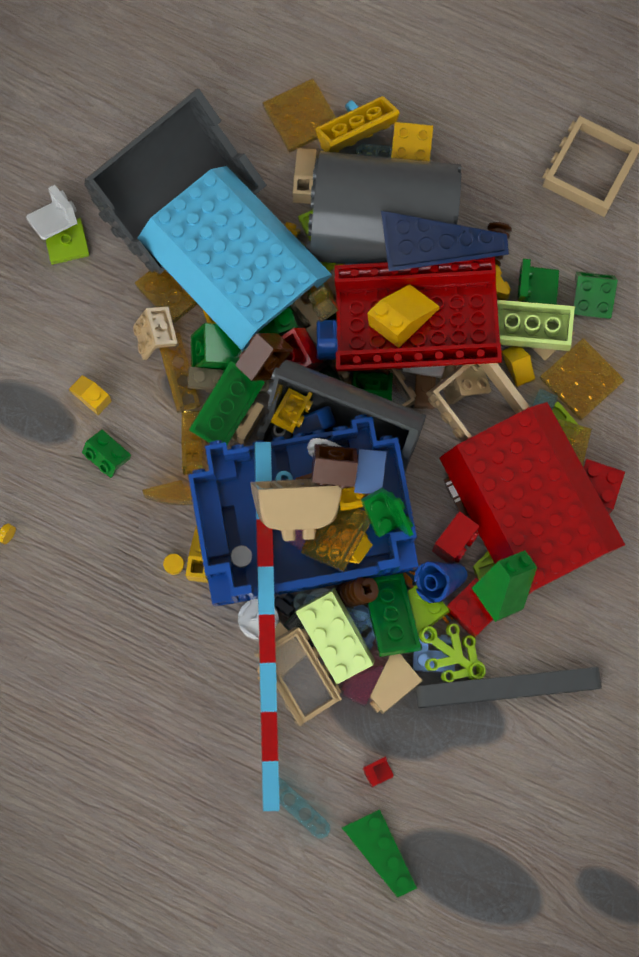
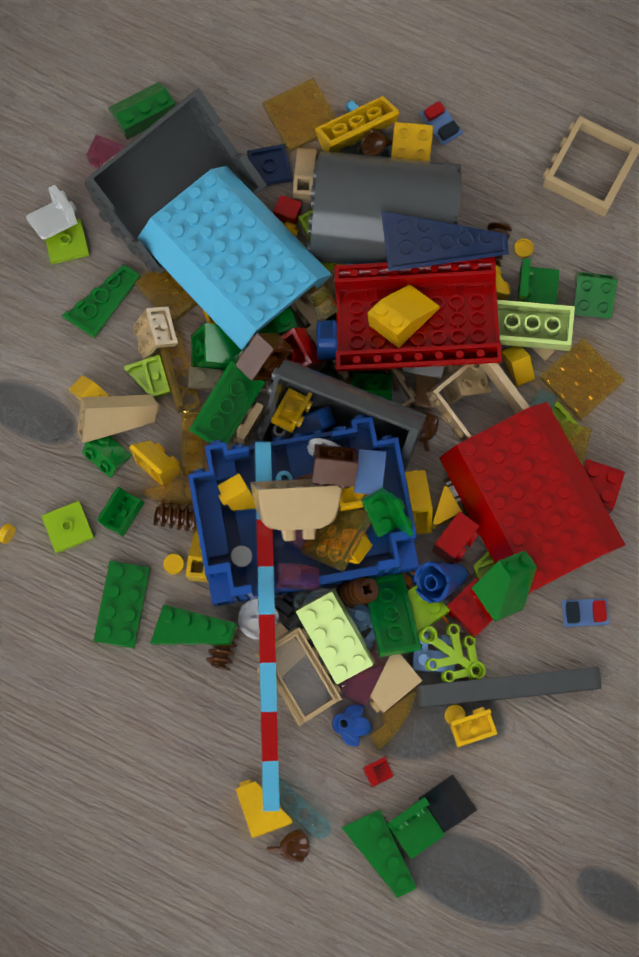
none -> lime plate [41,501,95,554]
none -> green wing [62,265,141,339]
none -> tan slope [77,394,159,443]
none -> clear pink slope [87,135,125,168]
none -> green plate [93,561,151,649]
none -> green bracket [97,487,145,537]
none -> green slope [108,82,176,140]
none -> lime wing [124,354,172,399]
none -> yellow slope [129,440,181,489]
none -> green wing [150,604,238,645]
none -> reddish brown piece [154,501,196,533]
none -> reddish brown piece [206,629,241,671]
none -> yellow slope [218,474,256,511]
none -> yellow slope [235,779,293,838]
none -> dark blue tile [247,144,292,186]
none -> reddish brown piece [267,829,309,862]
none -> red panel [273,195,302,224]
none -> clear pink slope [276,563,319,590]
none -> blue plate [332,704,373,746]
none -> reddish brown piece [360,129,393,156]
none -> clear yellow slope [369,691,416,751]
none -> green bracket [387,797,445,859]
none -> yellow slope [405,470,433,535]
none -> reddish brown piece [418,413,439,452]
none -> black slope [418,774,477,833]
none -> piece [419,100,463,146]
none -> yellow slope [432,486,462,529]
none -> yellow piece [444,705,466,724]
none -> yellow bracket [449,707,497,748]
none -> yellow piece [514,238,534,258]
none -> piece [562,598,609,627]

